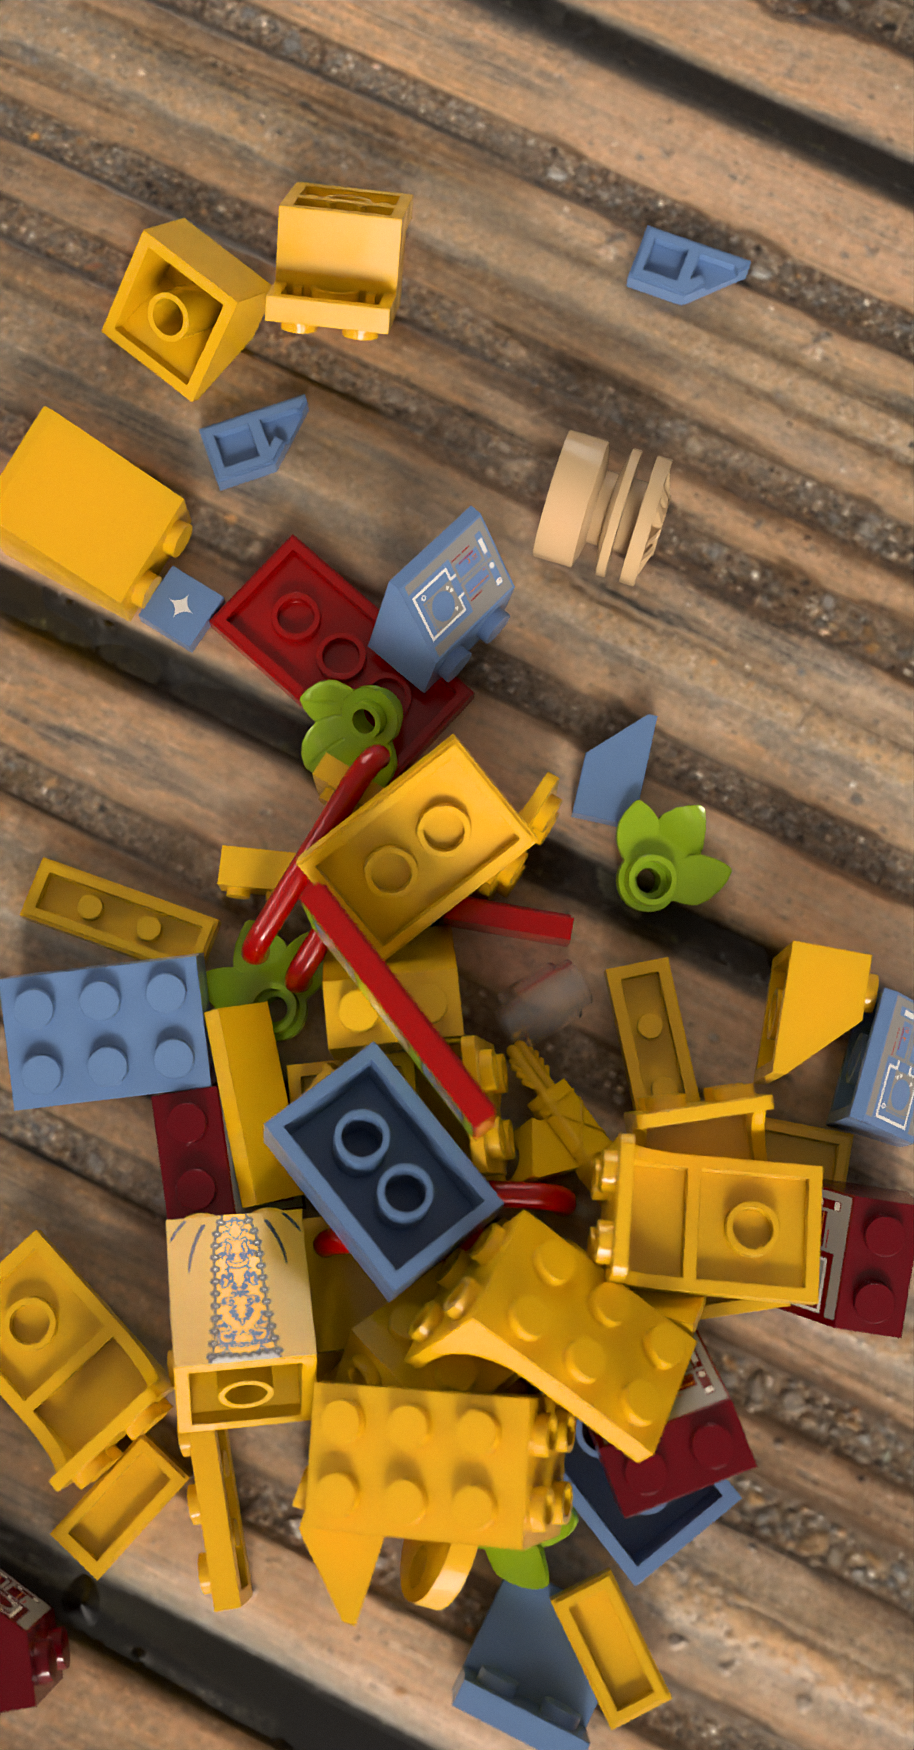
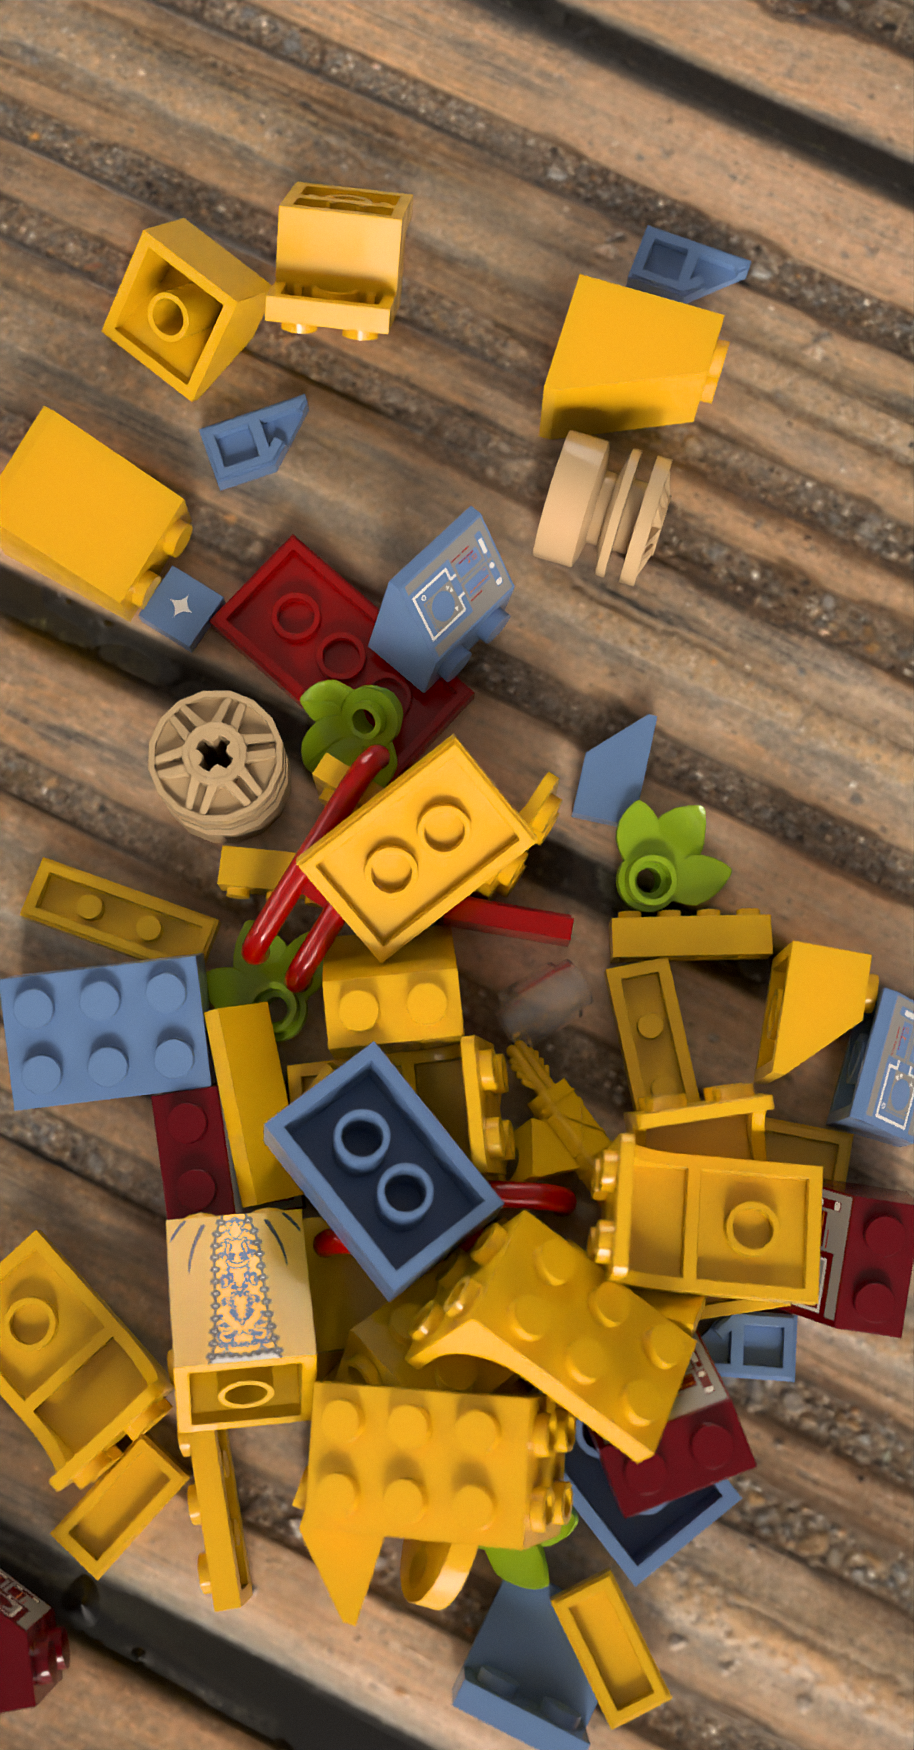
red tile [299,882,497,1142] -> none
none -> tan wheel [148,691,291,843]
none -> yellow slope [539,274,730,440]
none -> yellow piece [609,908,773,963]
none -> medium blue tile [700,1311,798,1382]

